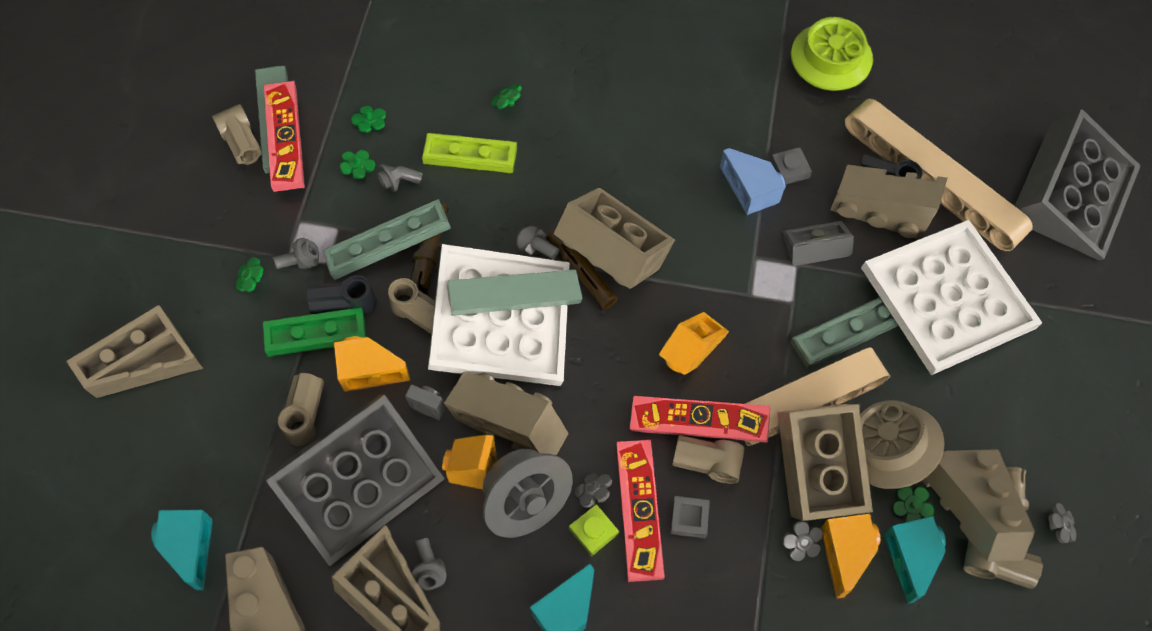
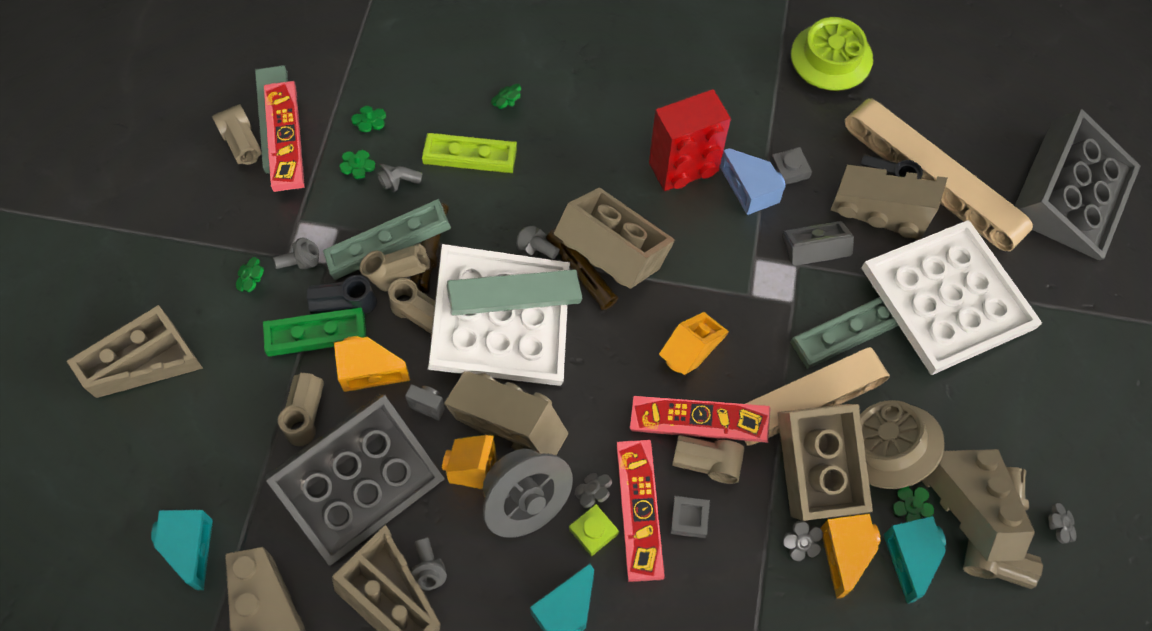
none -> dark tan piece [359,243,430,292]
none -> red brick [649,89,731,191]

